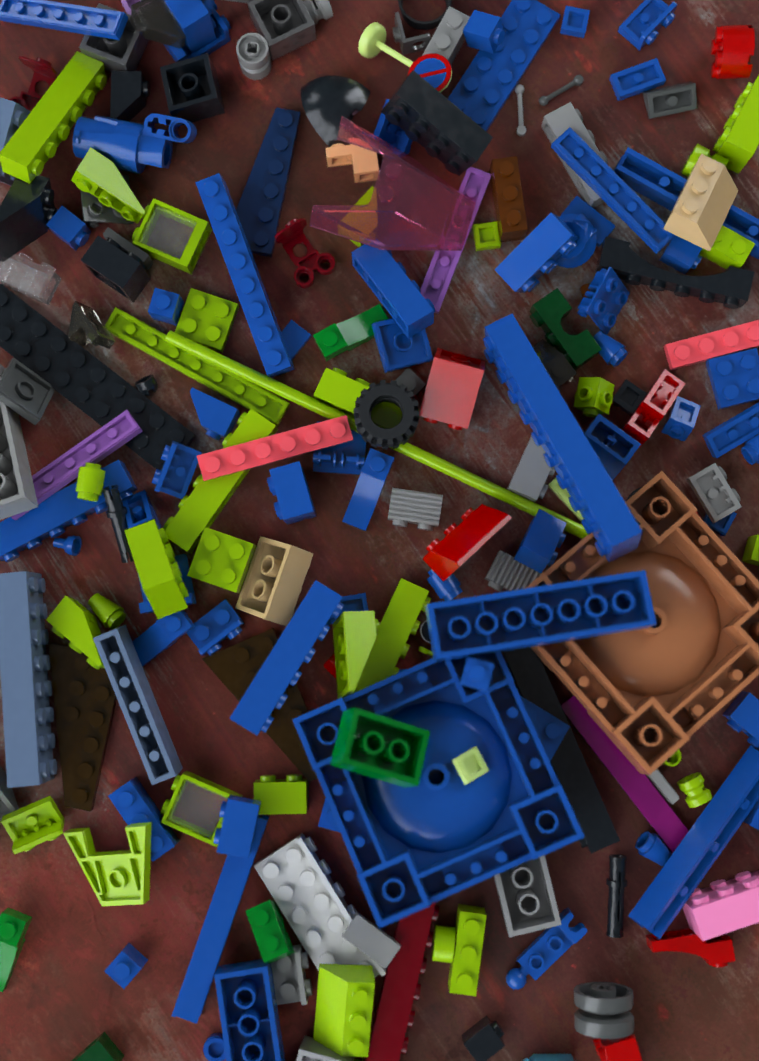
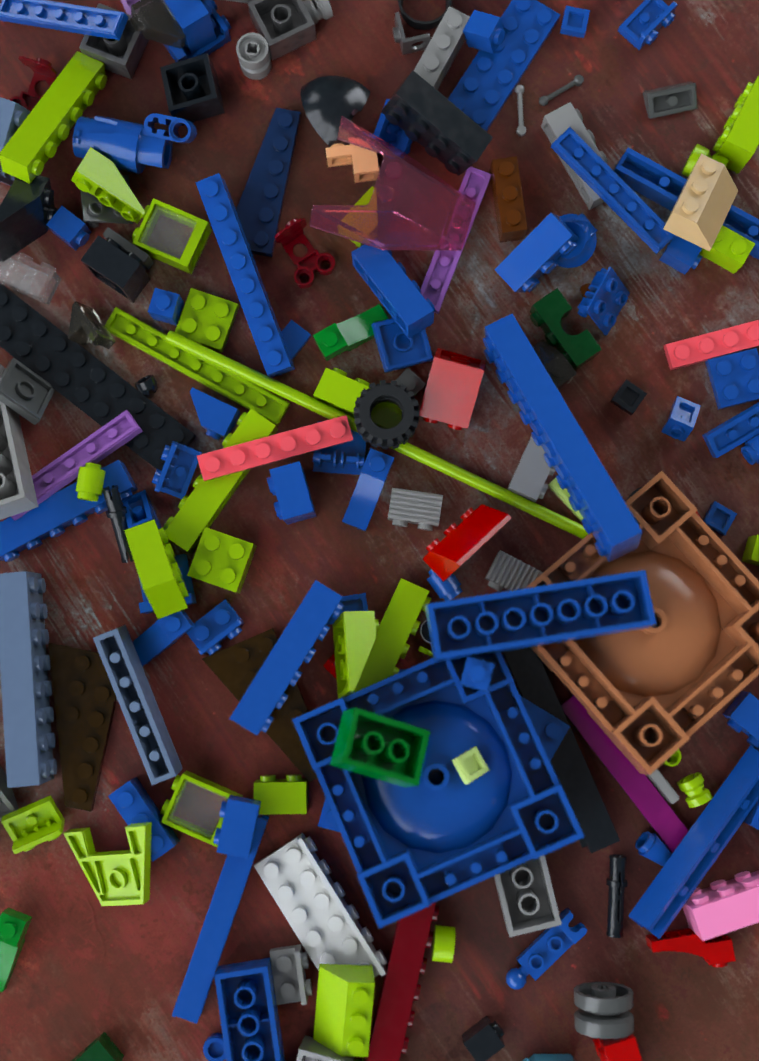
lime slope [46,595,105,670] -> none
blue piece [53,535,82,556] -> none
lime cone [88,593,126,630] -> none
blue brick [104,943,148,989] -> none
black slope [110,71,150,122] -> none
tan slope [235,536,313,626] -> none
green brick [246,900,295,964] -> none
light grey tile [342,912,401,969] -> none
piece [358,22,452,93] -> none
lime brick [448,904,487,997] -> none
lime tile [472,221,501,251] -> none
blue brick [514,509,567,573] -> none
blue tile [561,196,616,248] -> none
lime brick [573,377,615,418] -> none
blue slope [584,414,641,481] -> none
blue cone [593,331,628,367] -> none
black arch [595,237,754,309] -> none
blue plate [609,58,666,101] -> none
red slope [622,369,686,448] -> none
light grey bracket [686,463,742,523] -> none
red brick [711,25,755,79] -> none

